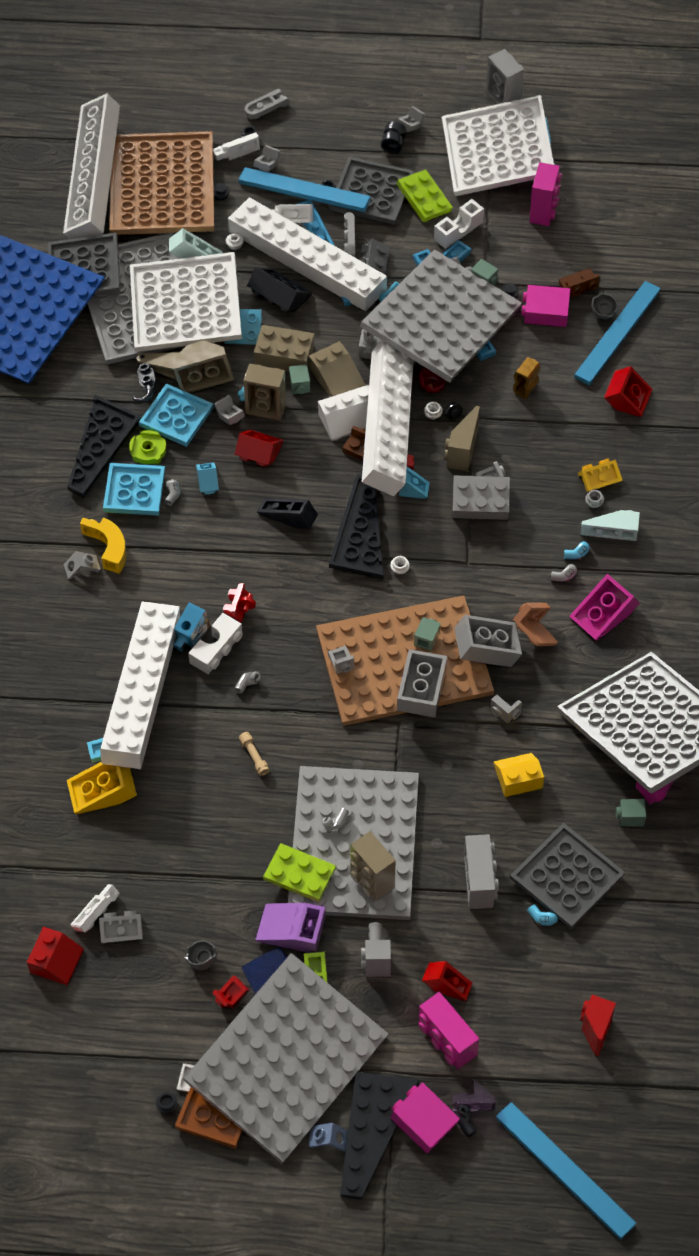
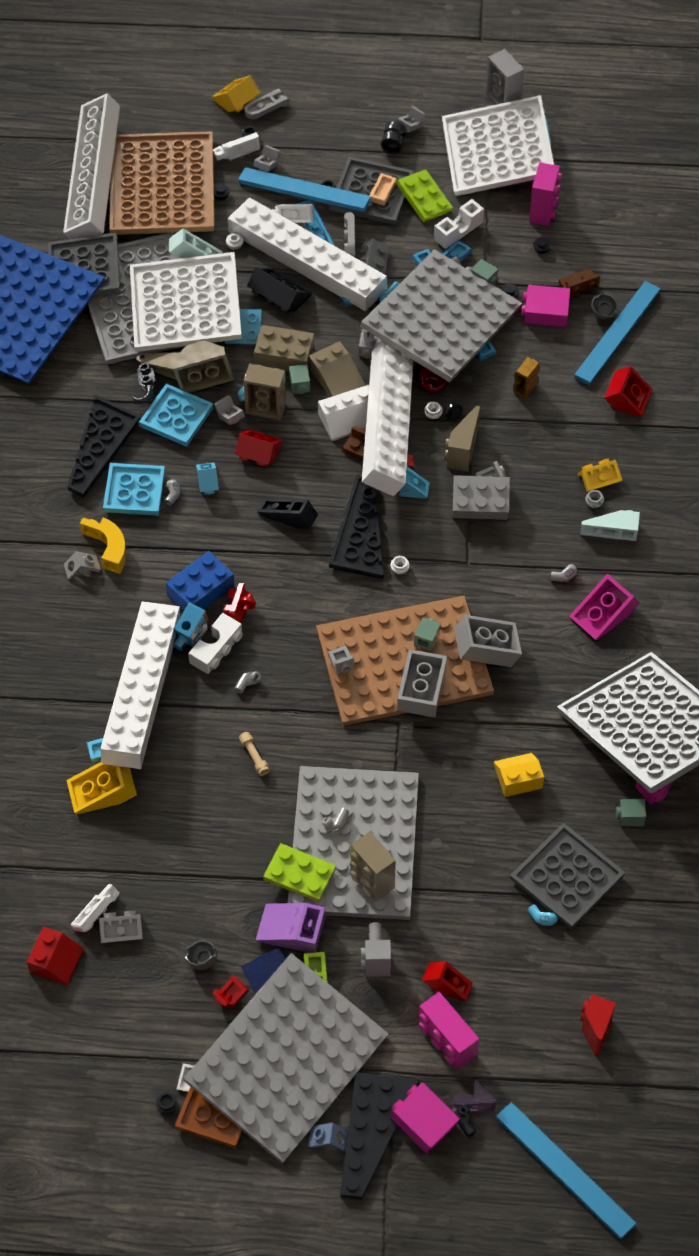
lime plate [129,430,166,464] -> none
light grey brick [464,834,499,909] -> none
light grey bracket [491,695,522,724] -> none
nougat bracket [513,603,558,646] -> none
medium azure arm [564,541,590,560] -> none
none -> blue brick [166,551,235,611]
none -> yellow slope [211,76,261,113]
none -> light nougat tile [370,173,397,206]
none -> black plate [533,237,551,254]

